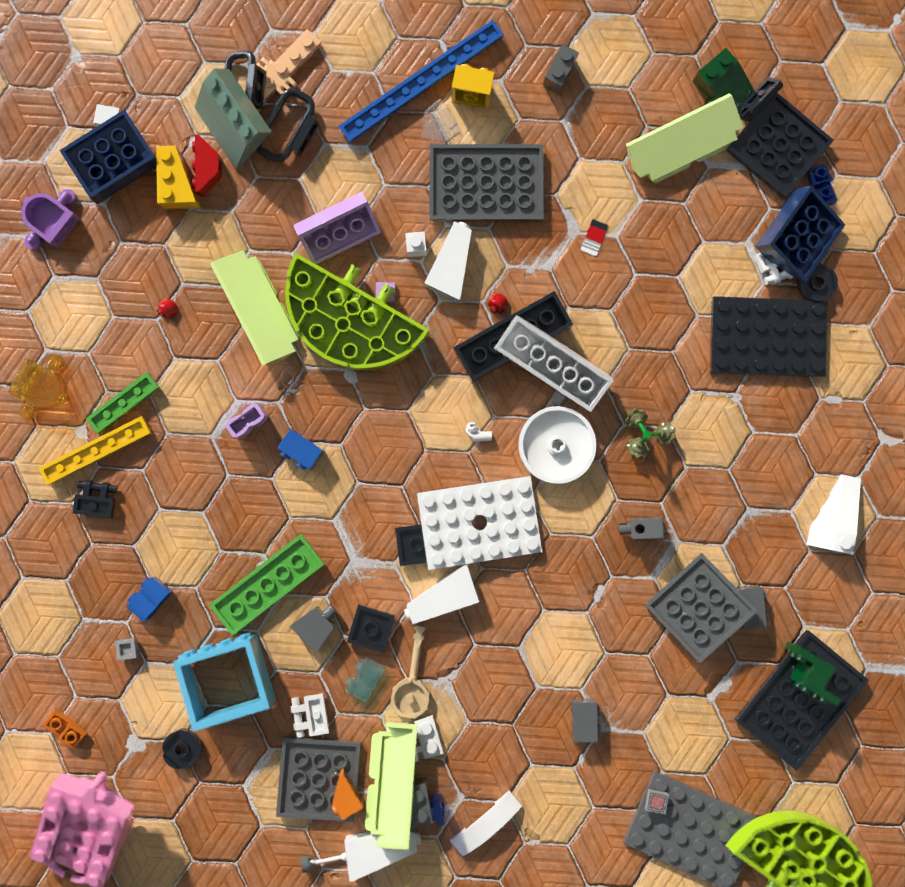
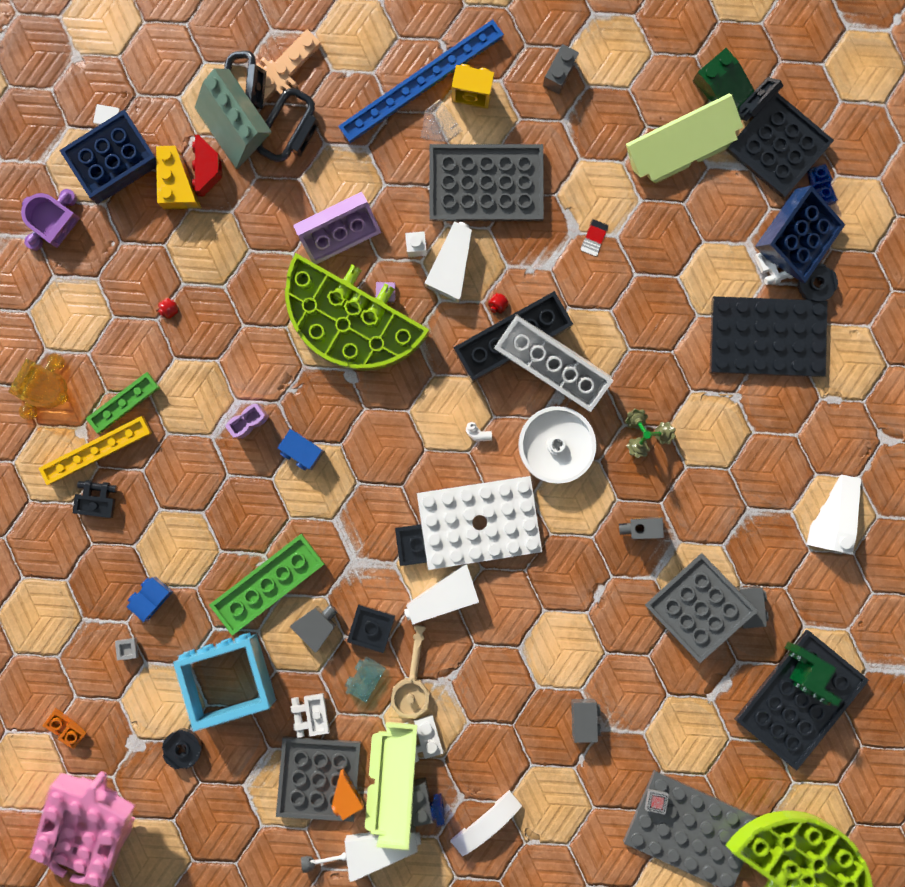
yellowish green slope [210,250,299,366] -> none

